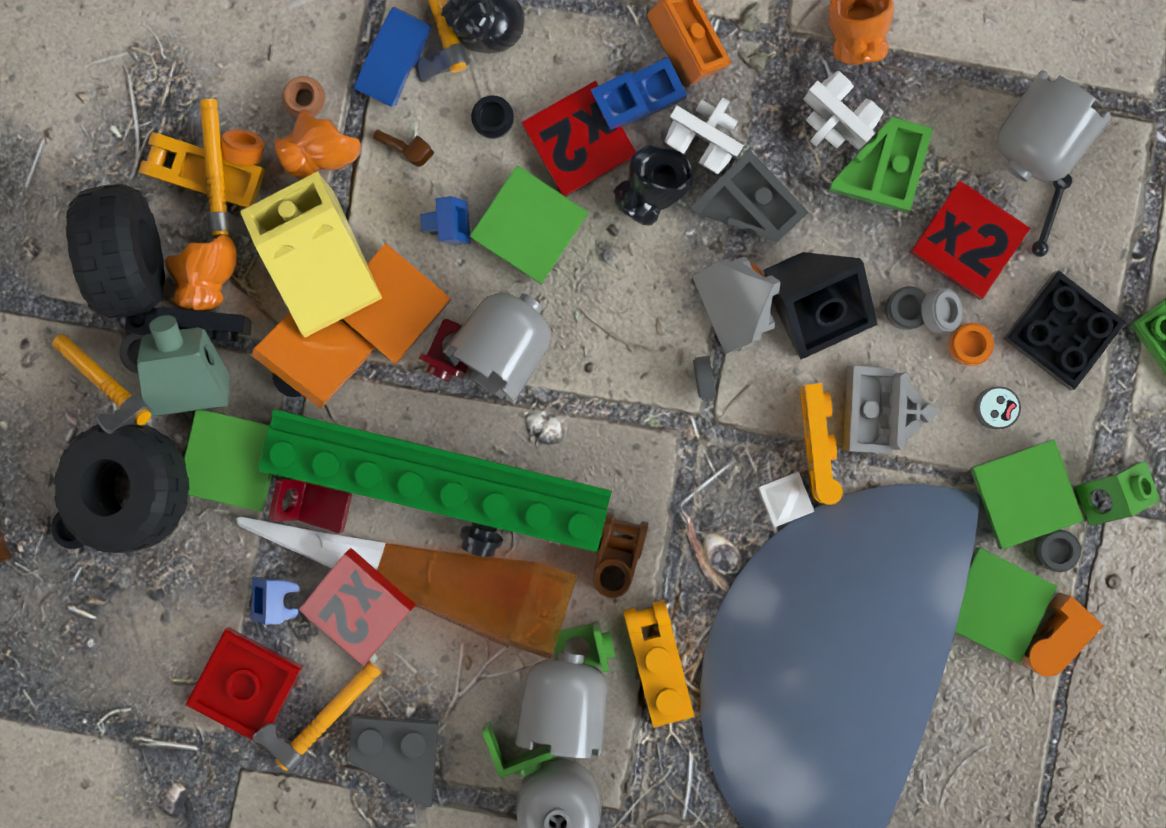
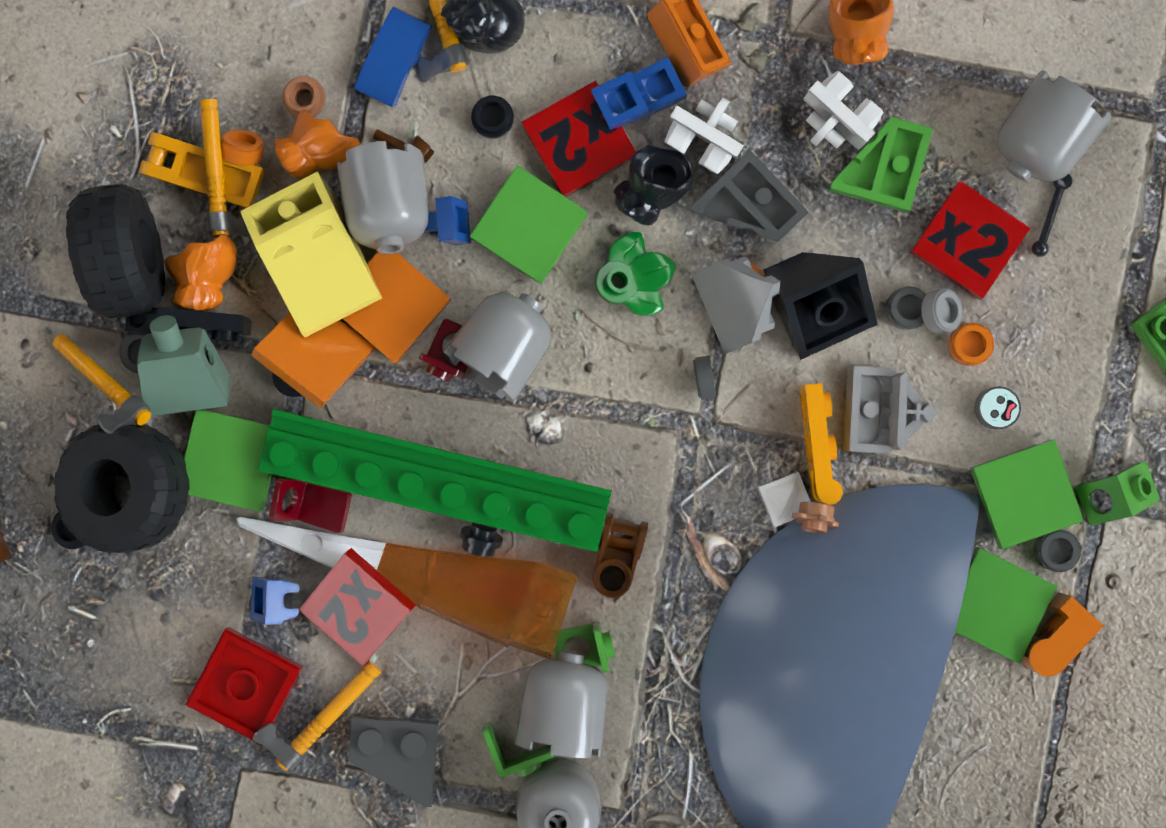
light orange plate [623,600,695,728] -> none
black tile [1003,270,1126,390] -> none
none -> light grey cylinder [337,141,429,254]
none -> green plate [595,232,676,316]
none -> nougat plate [791,502,839,534]

